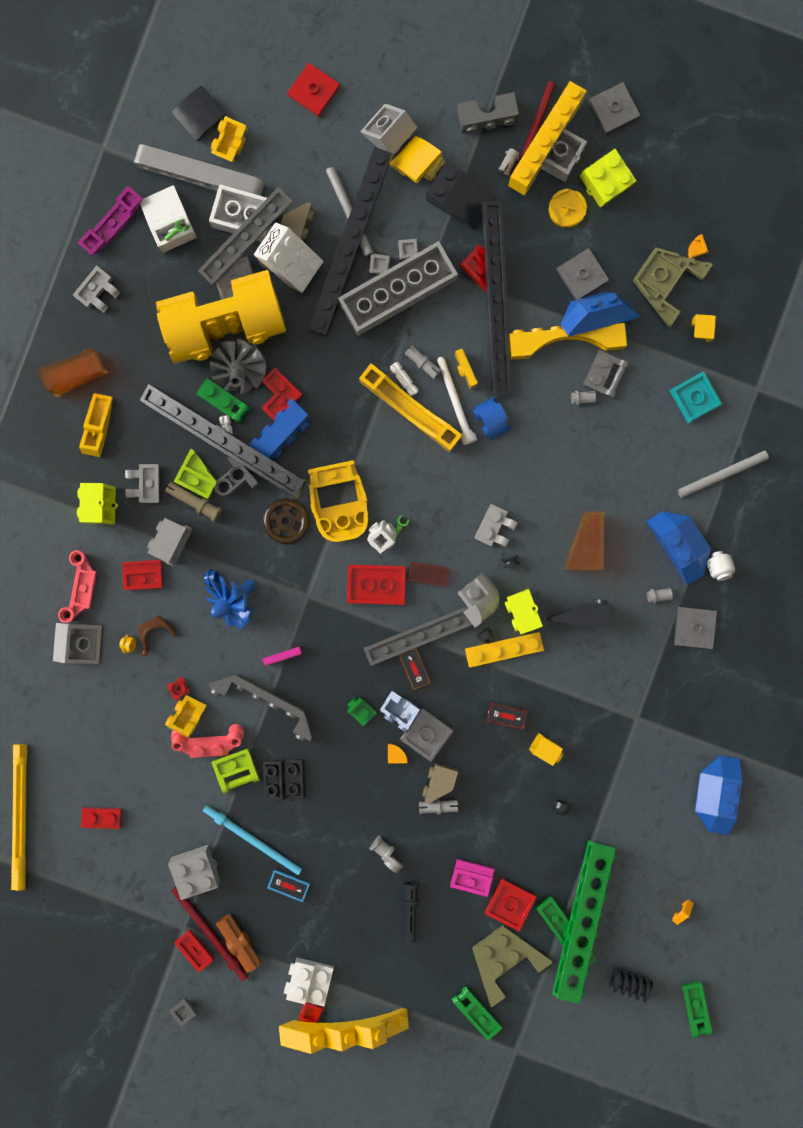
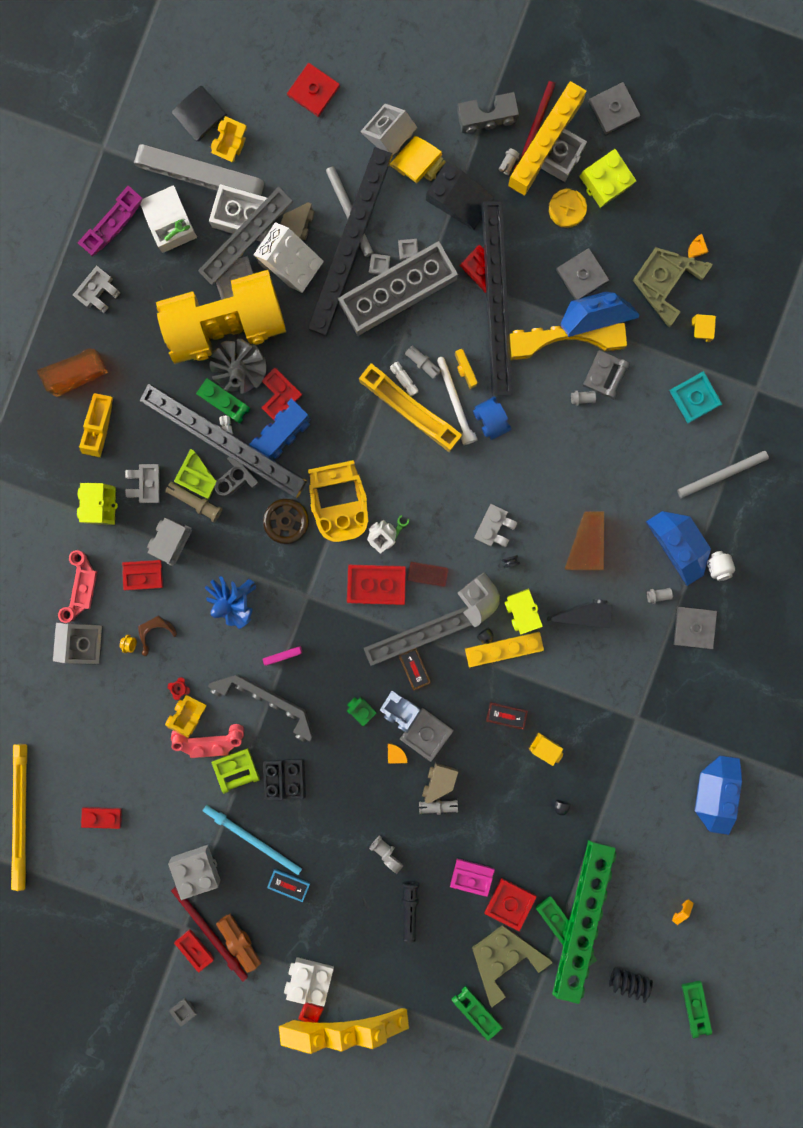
blue plate [204,569,220,588] -> none

